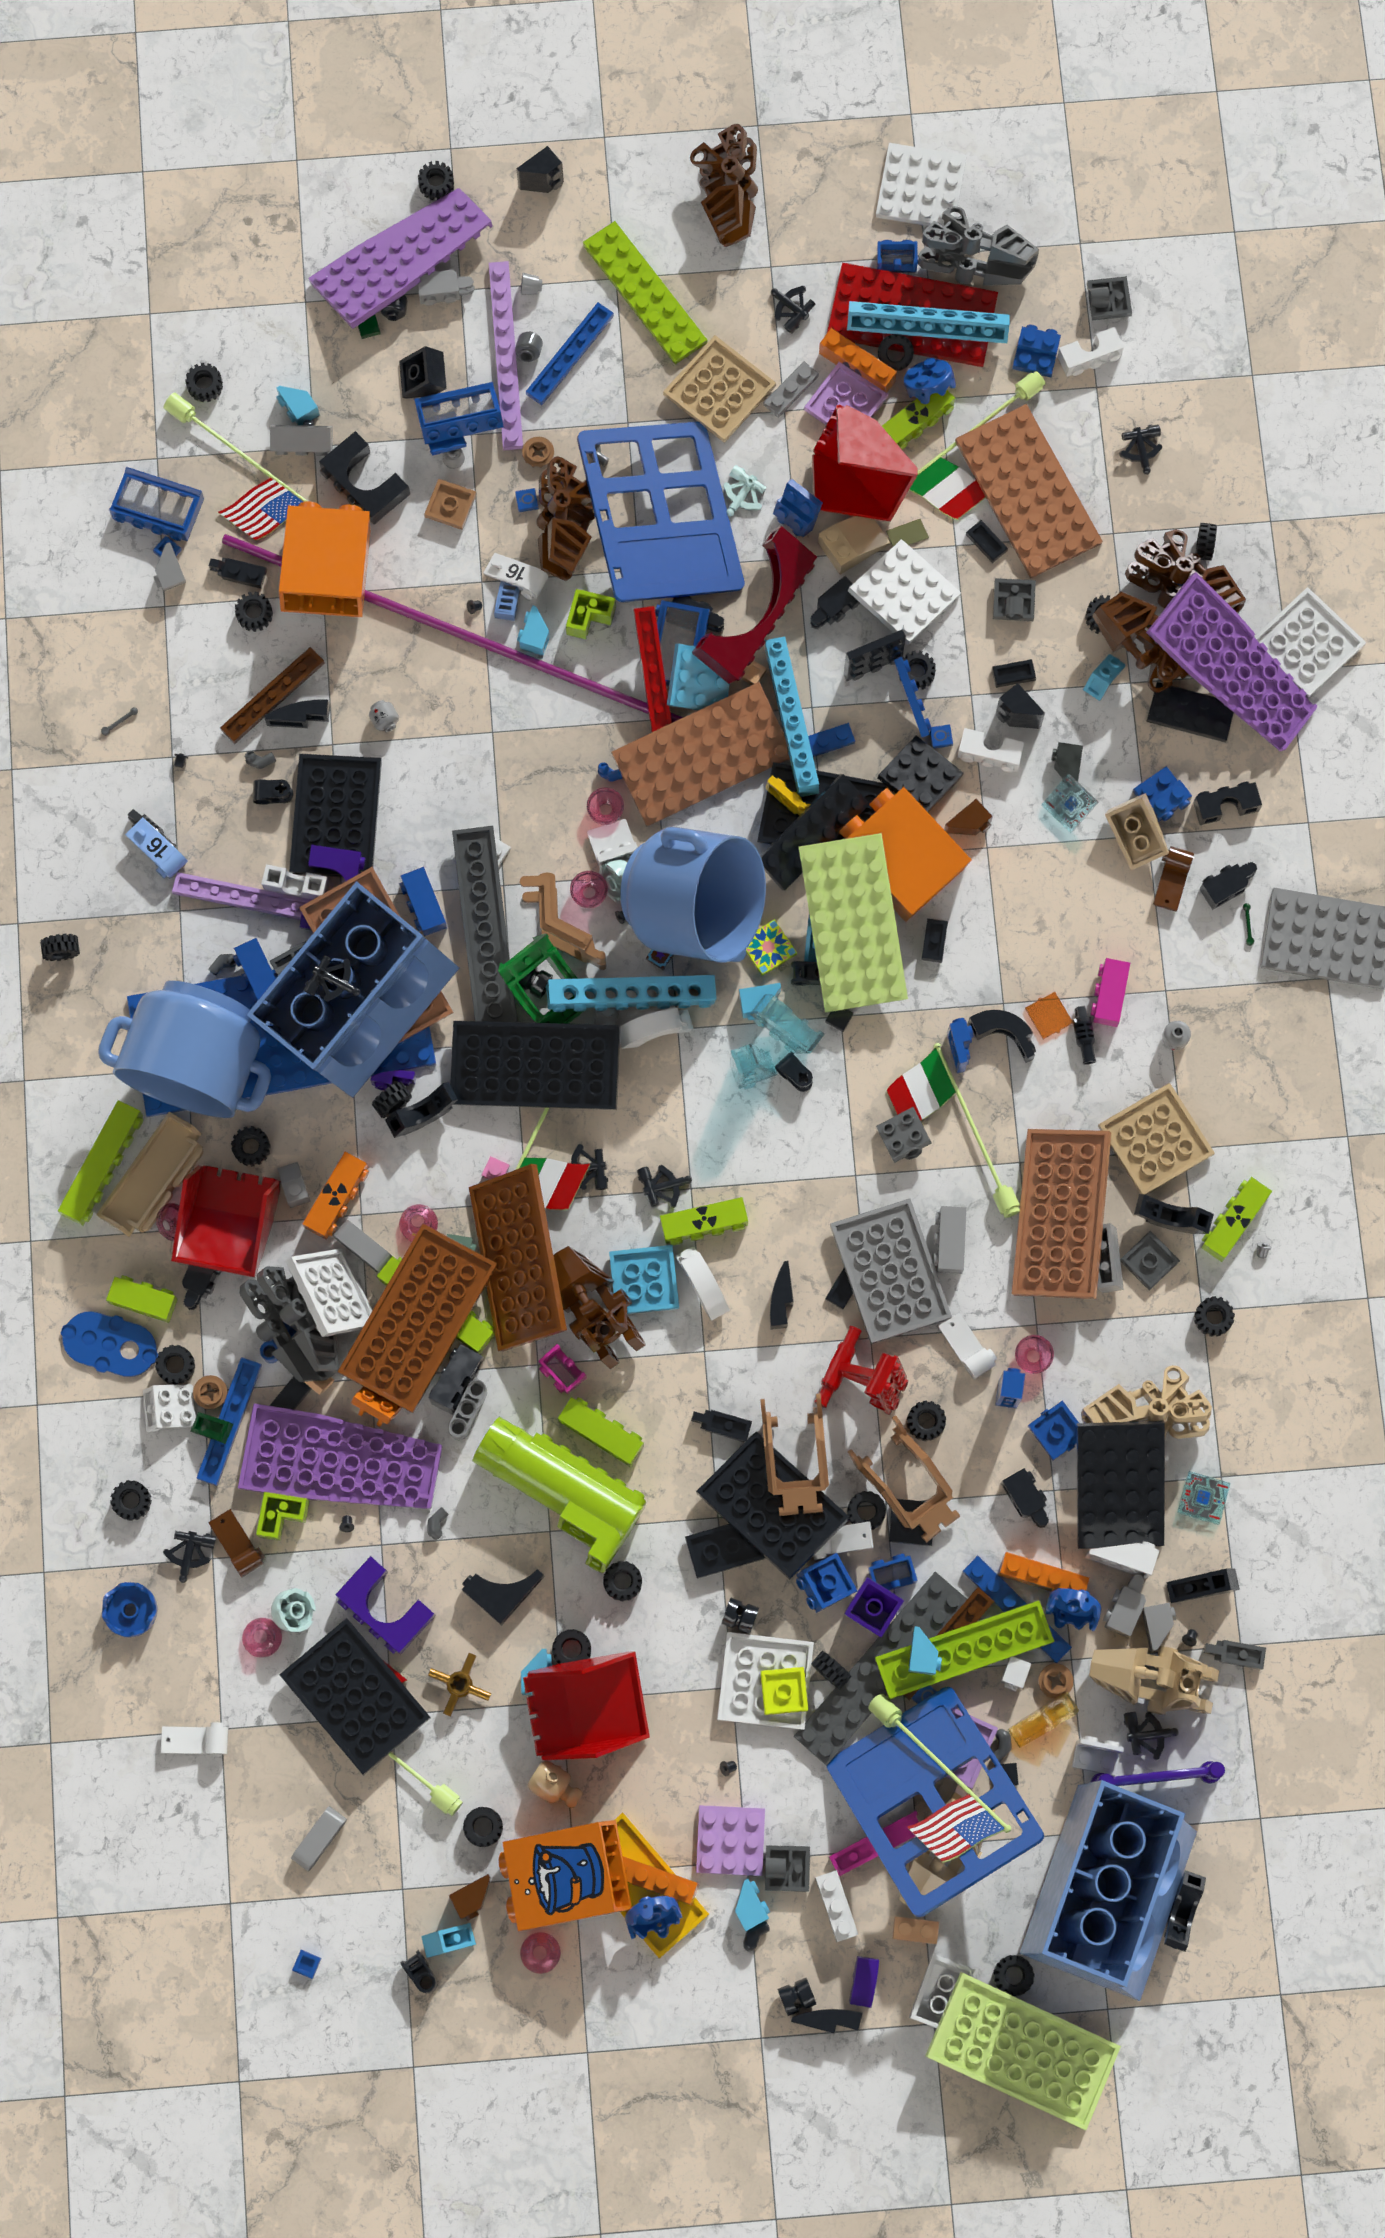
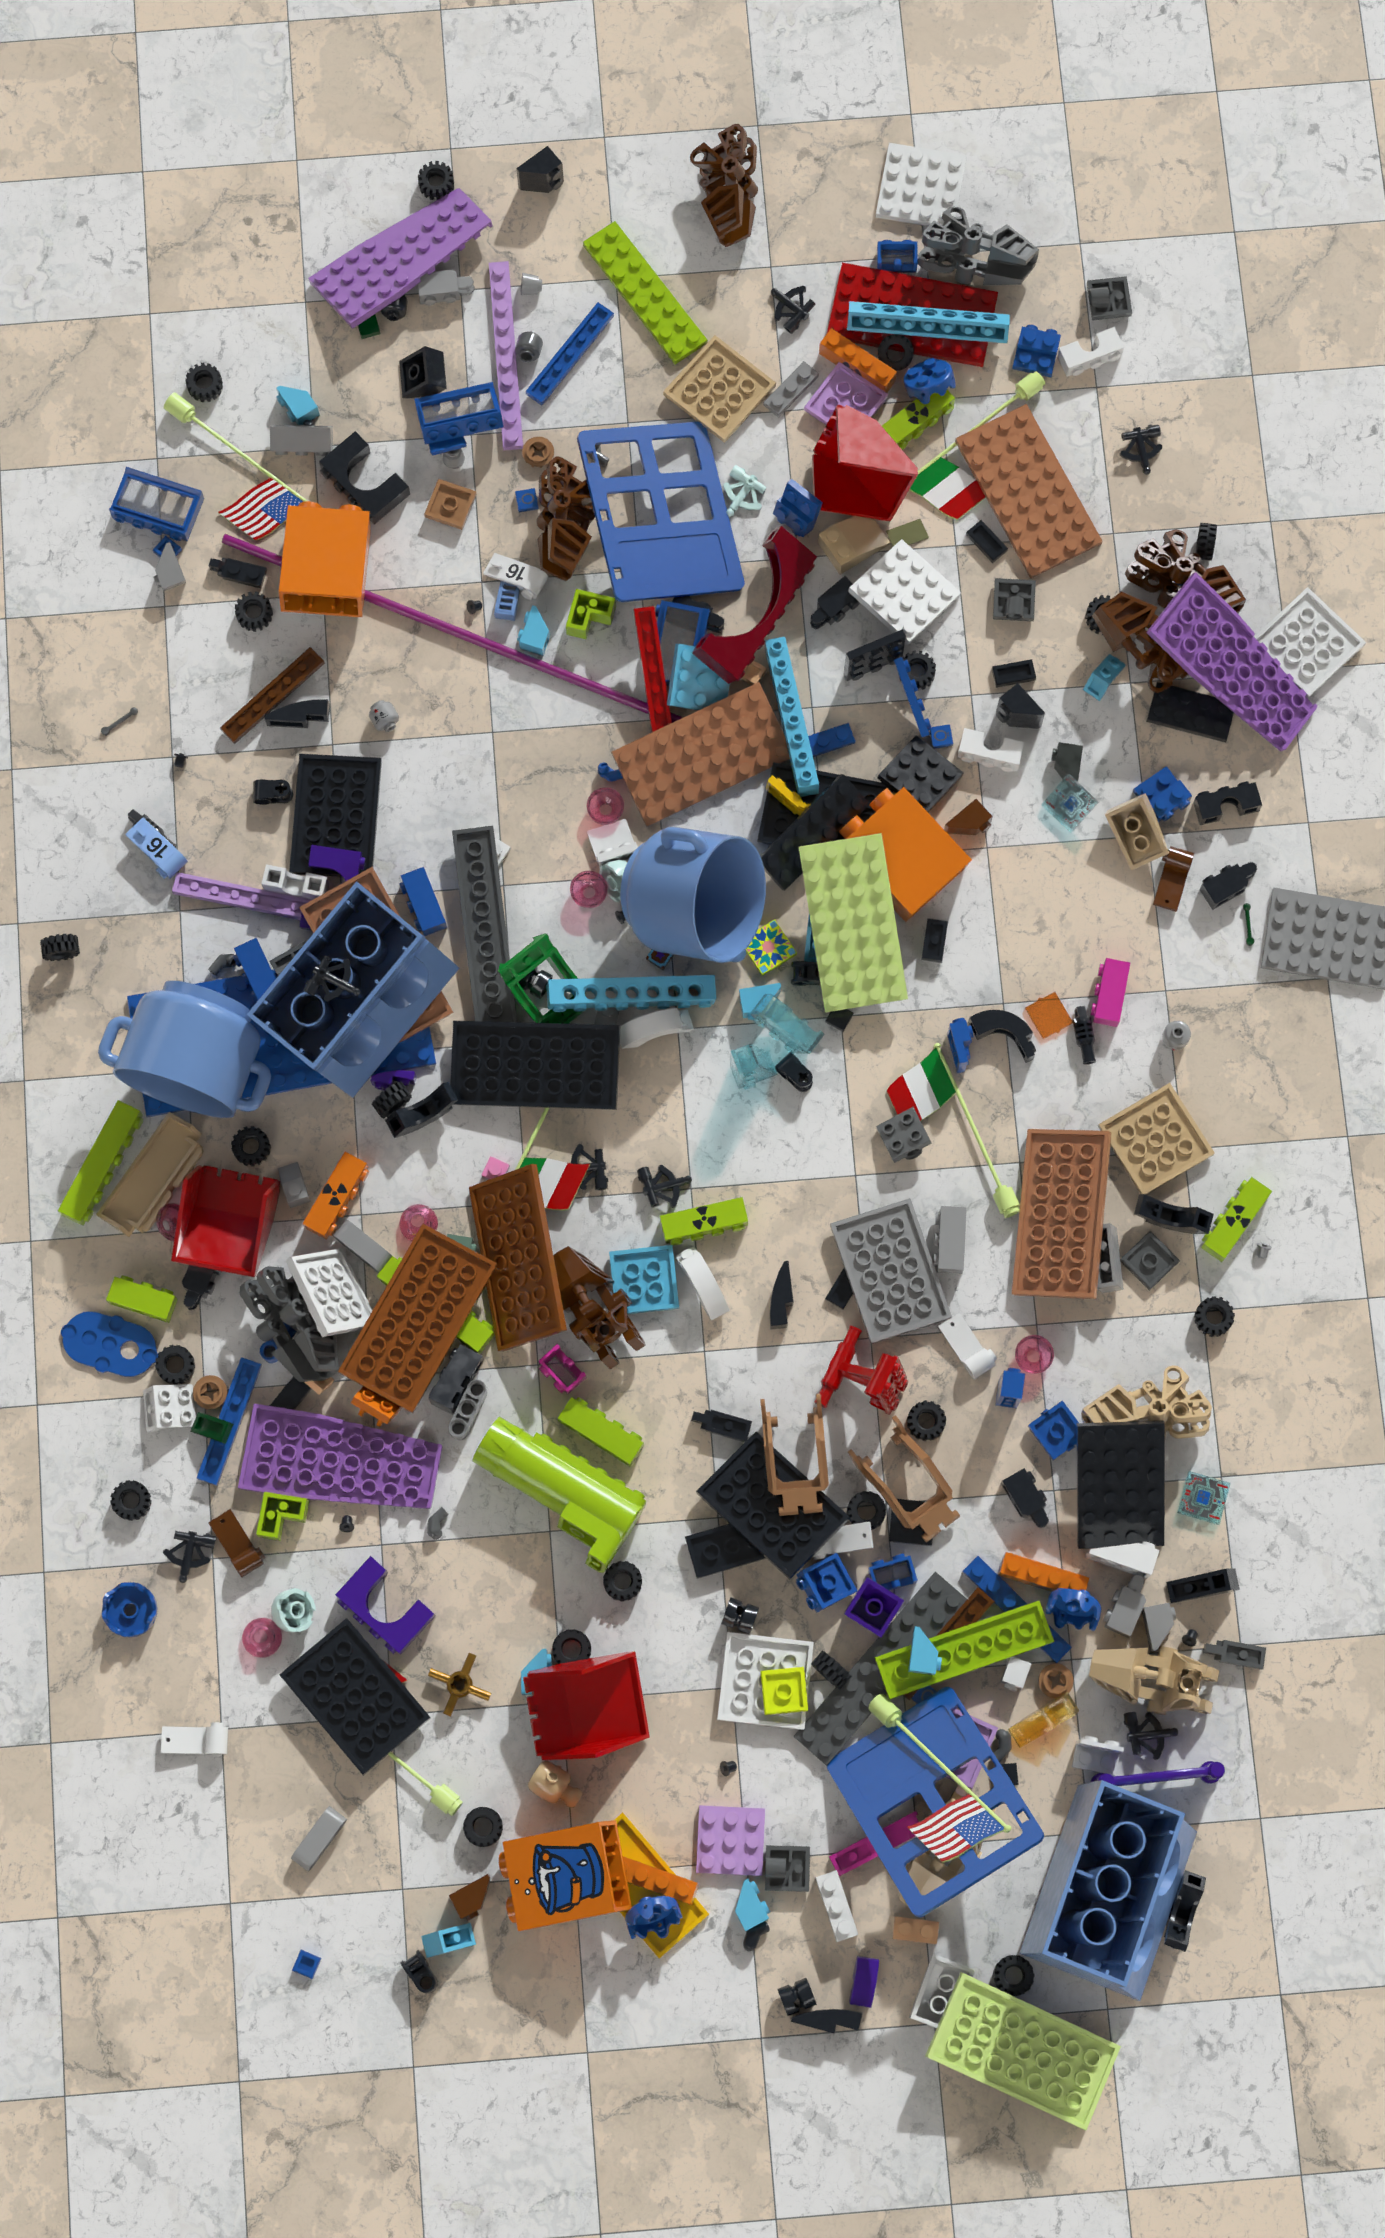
dark grey arm [245,751,276,769] -> none
black arch [462,1569,545,1626] -> none
medium nougat piece [520,872,607,970] -> none
clear pink piece [520,1932,561,1974] -> none

